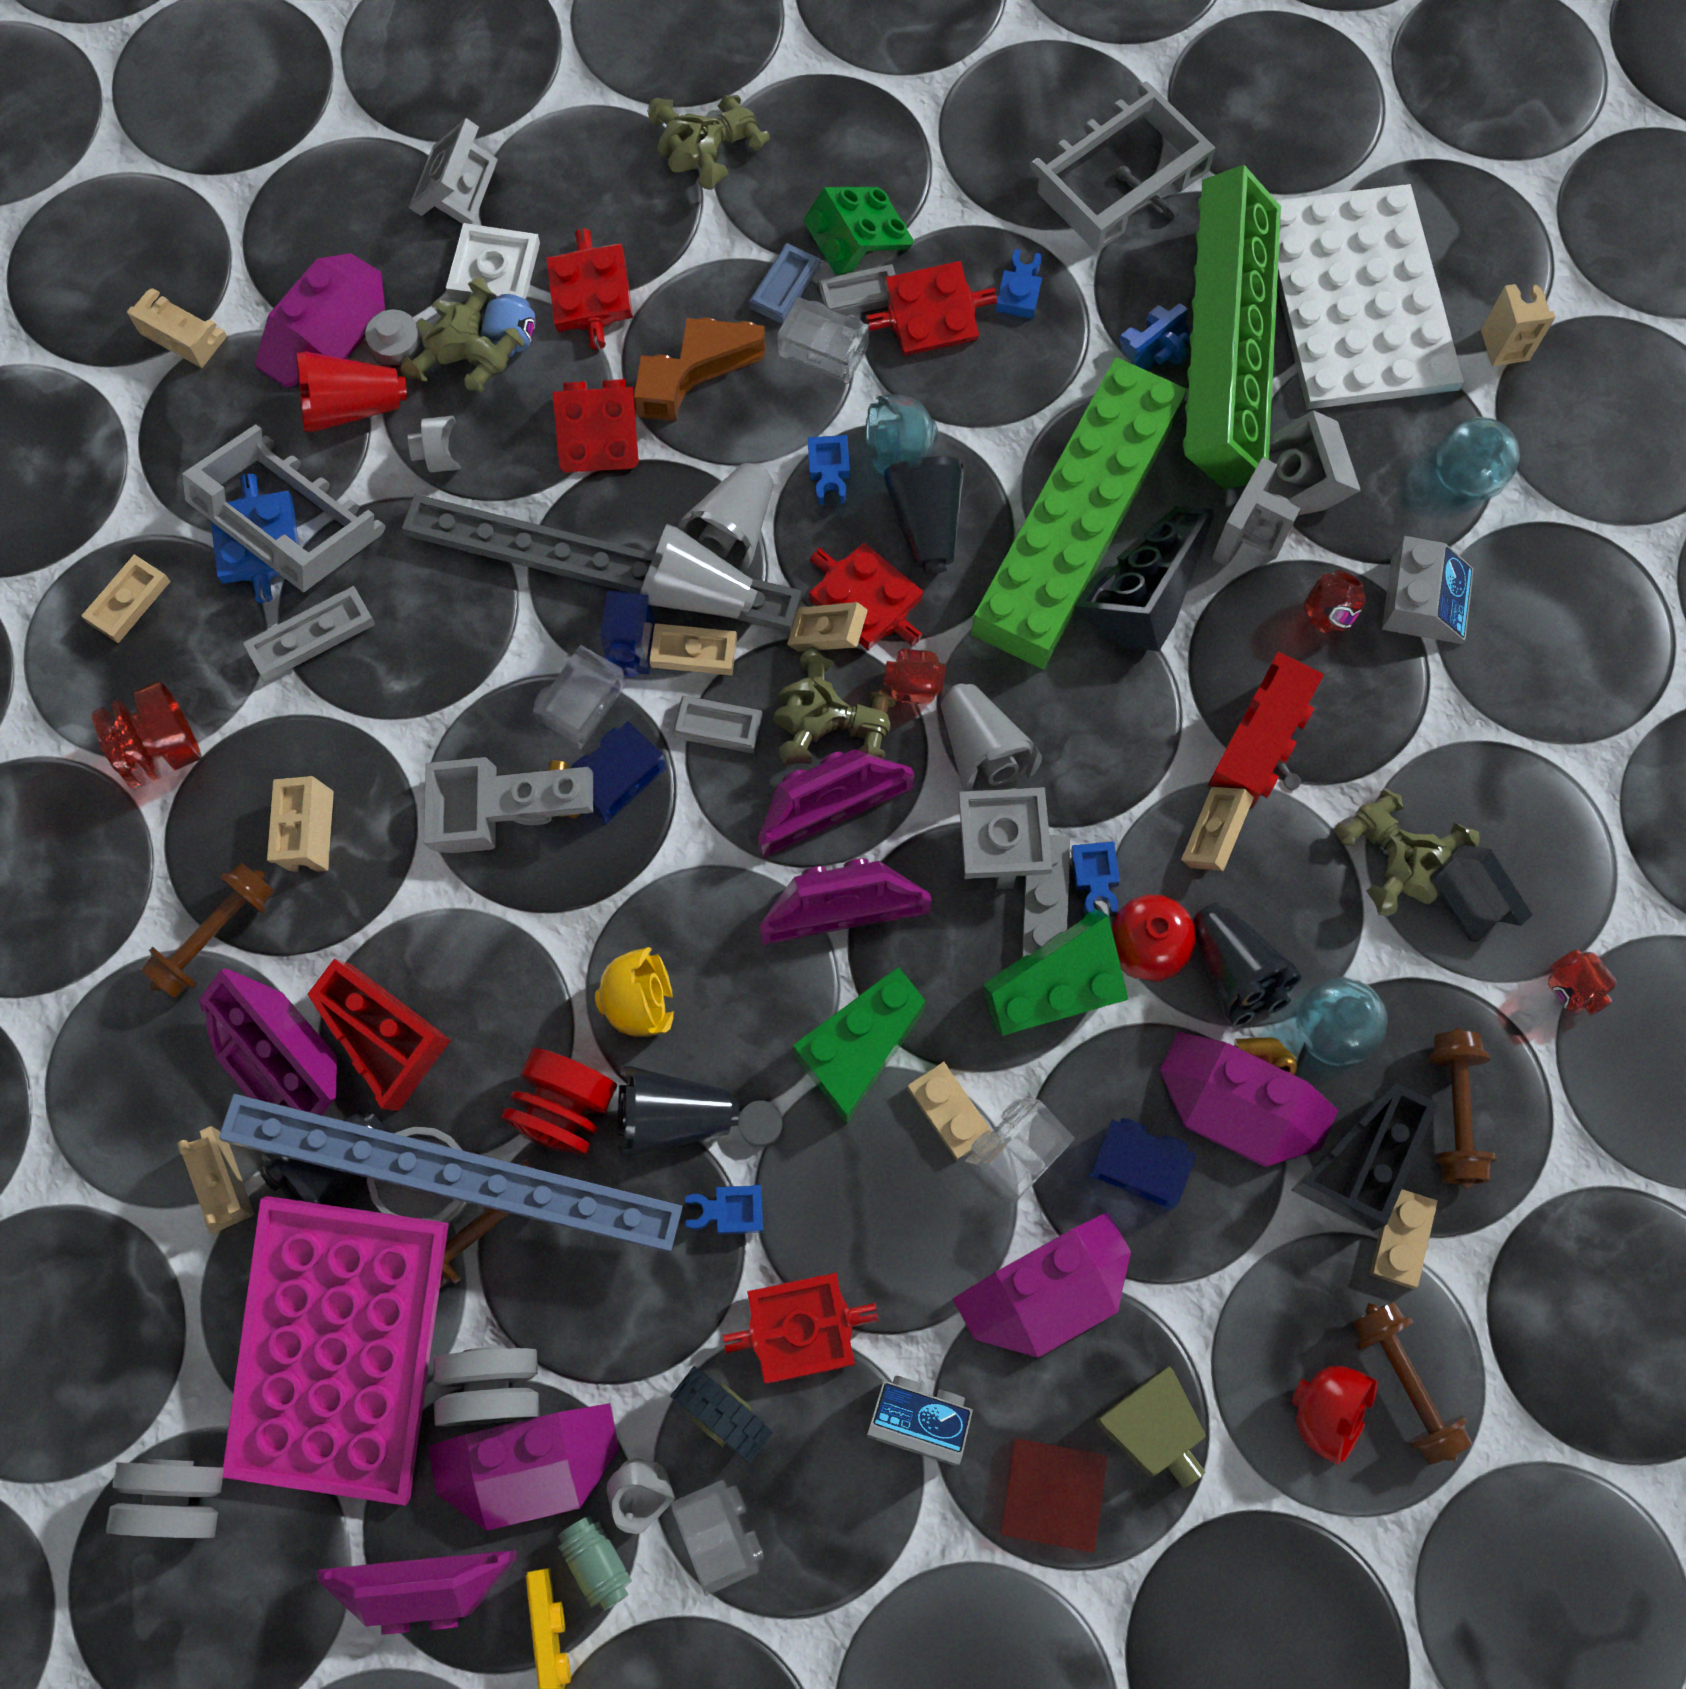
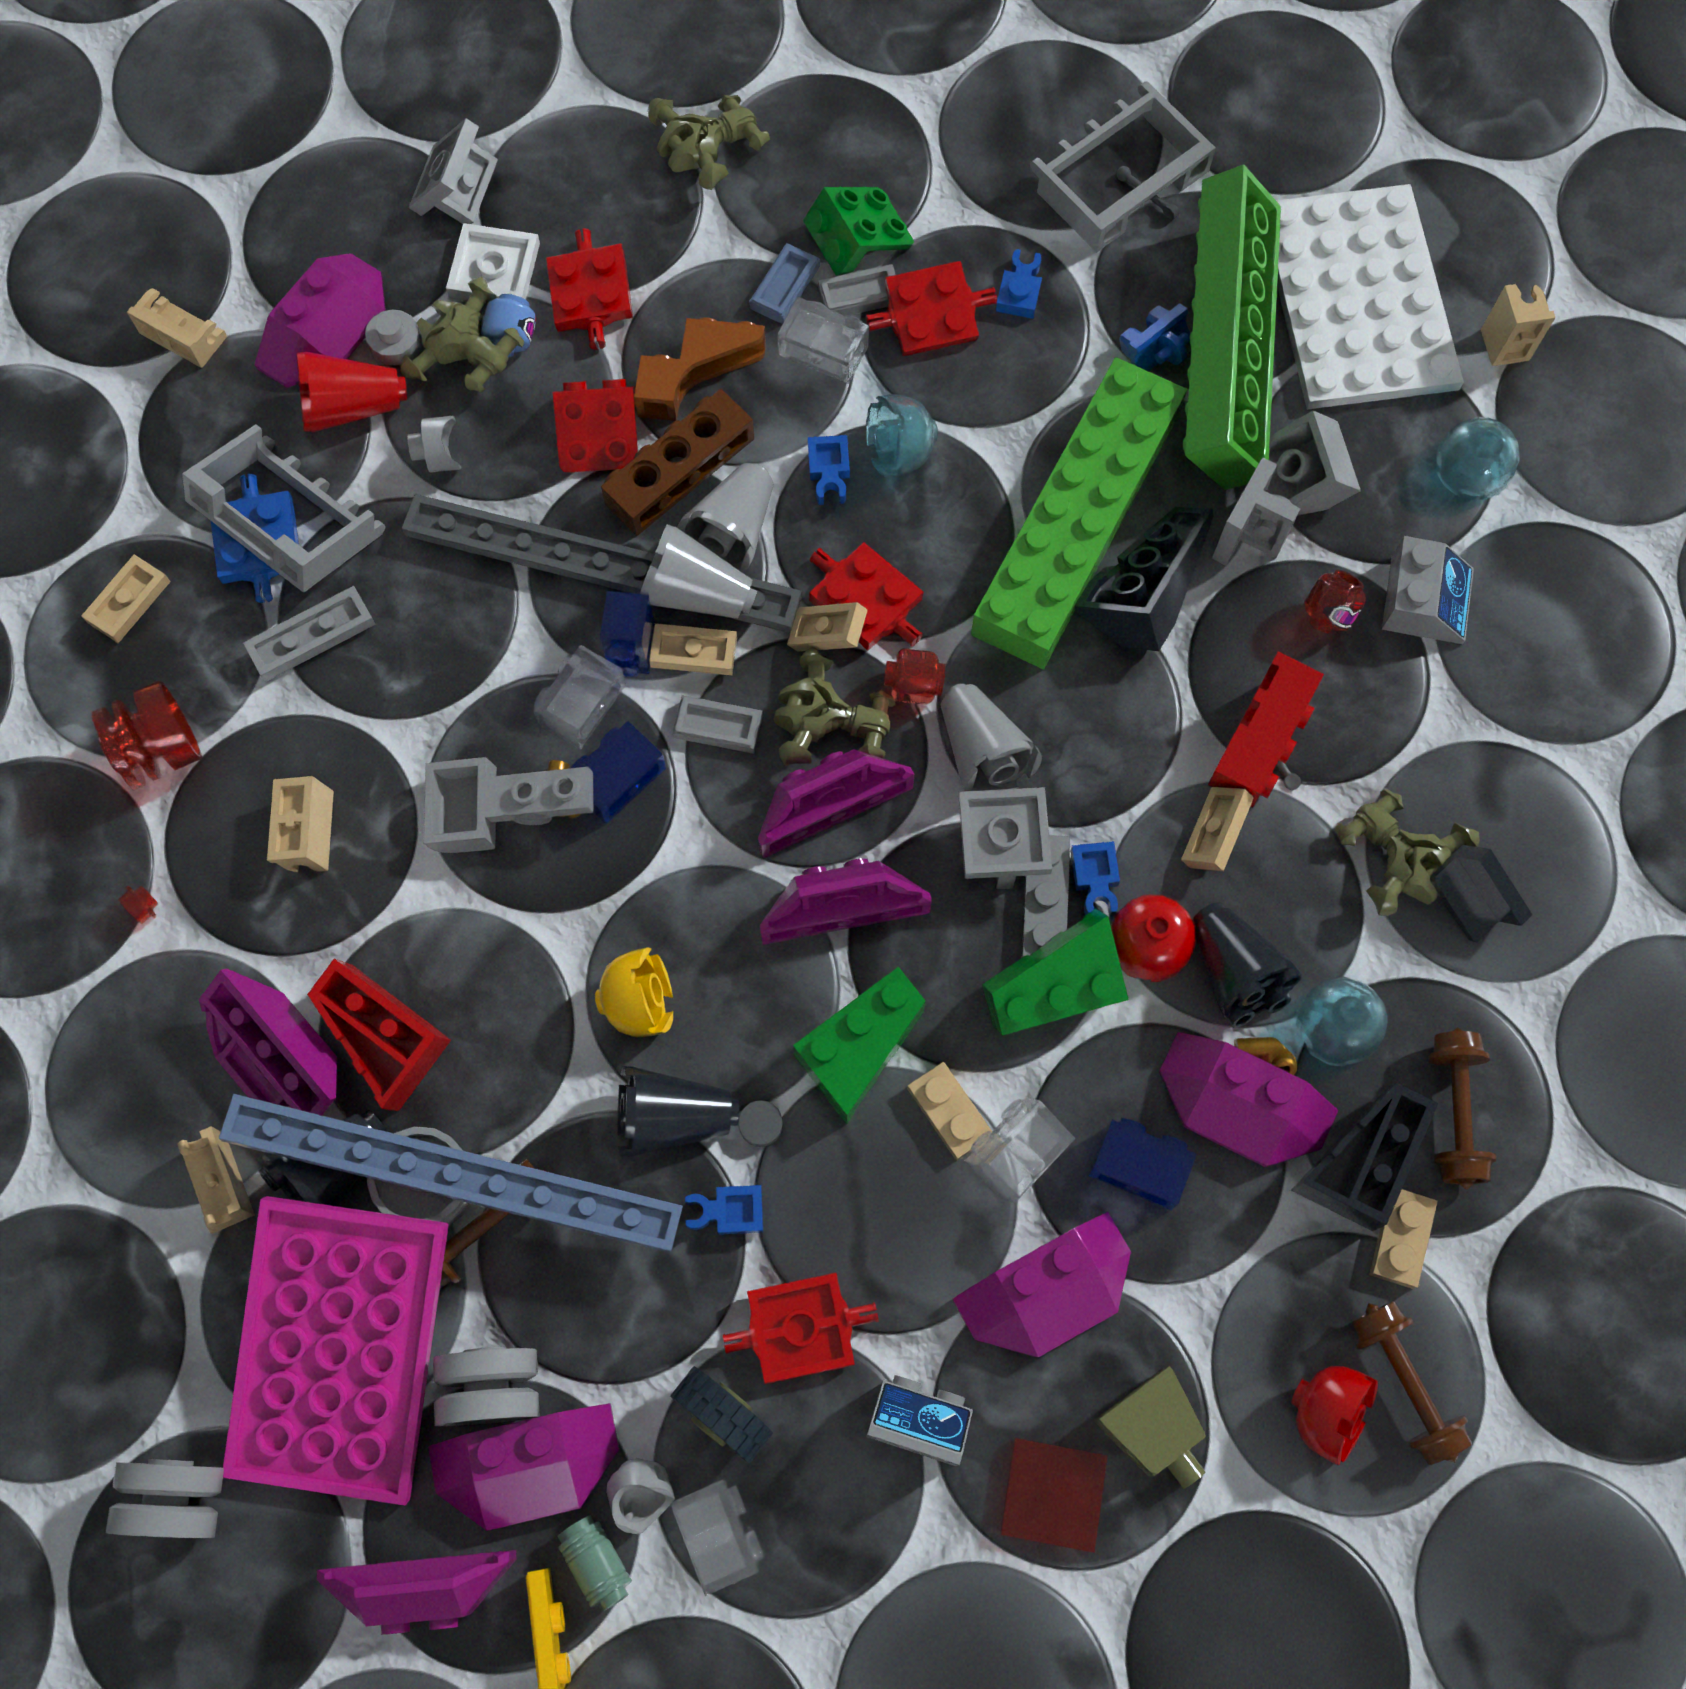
reddish brown piece [140,863,274,999] -> none
red wheel [500,1048,617,1156] -> none
black cone [884,456,964,574] -> none
clear red head [1548,949,1617,1016] -> none
none -> clear red plate [117,886,159,925]
none -> reddish brown brick [601,388,754,536]

